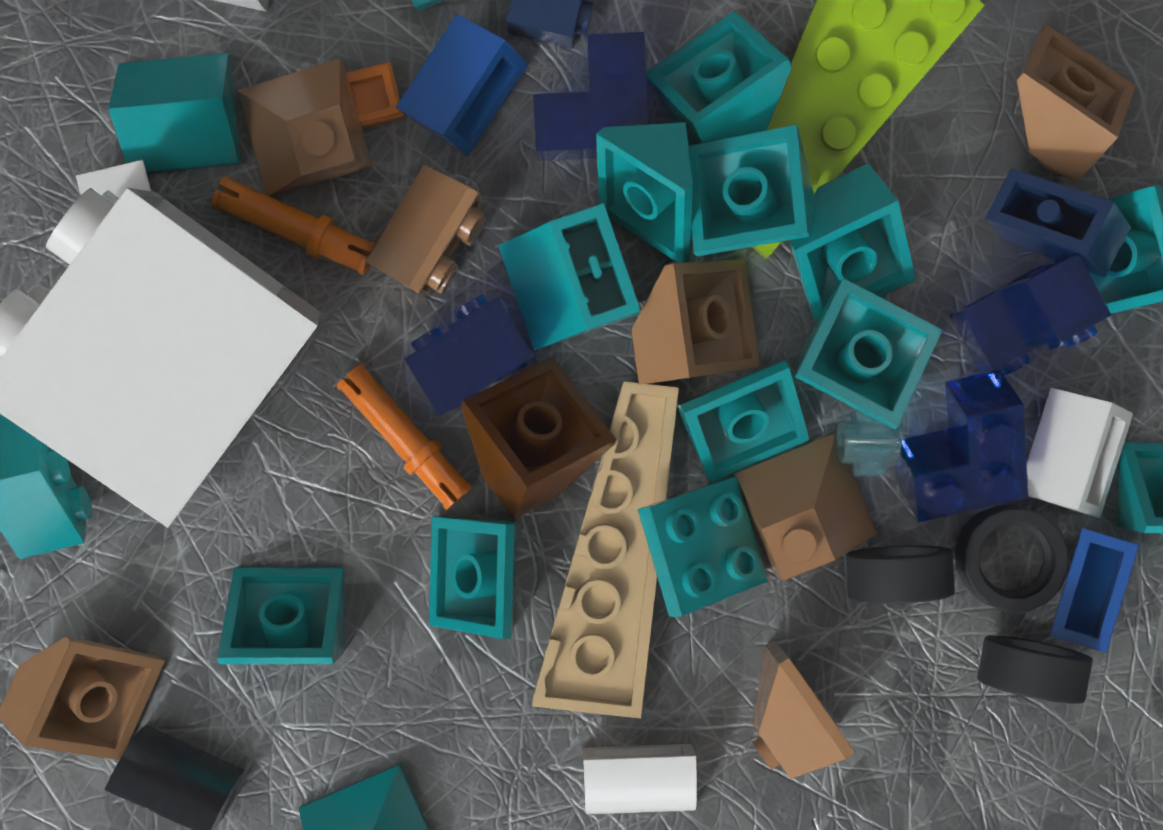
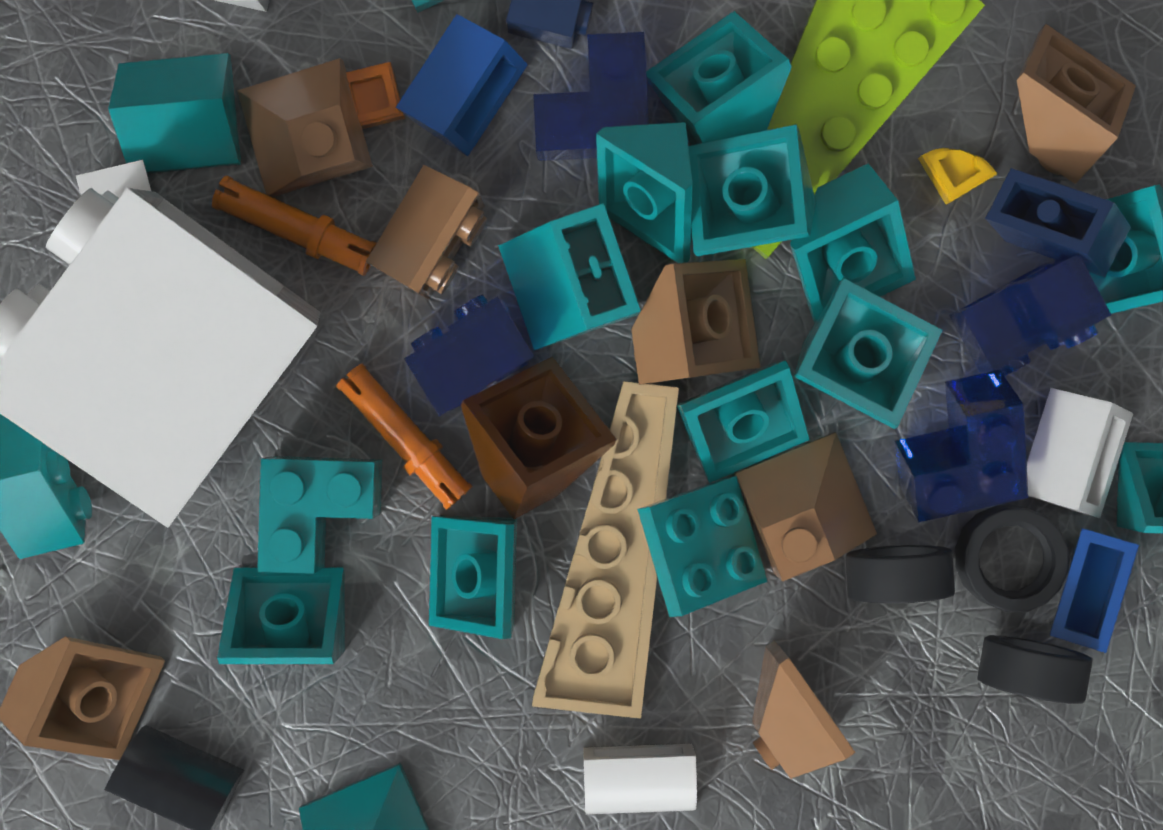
clear light blue gear [836,409,901,476] -> none
none -> teal brick [257,456,383,574]
none -> yellow tile [918,148,997,205]

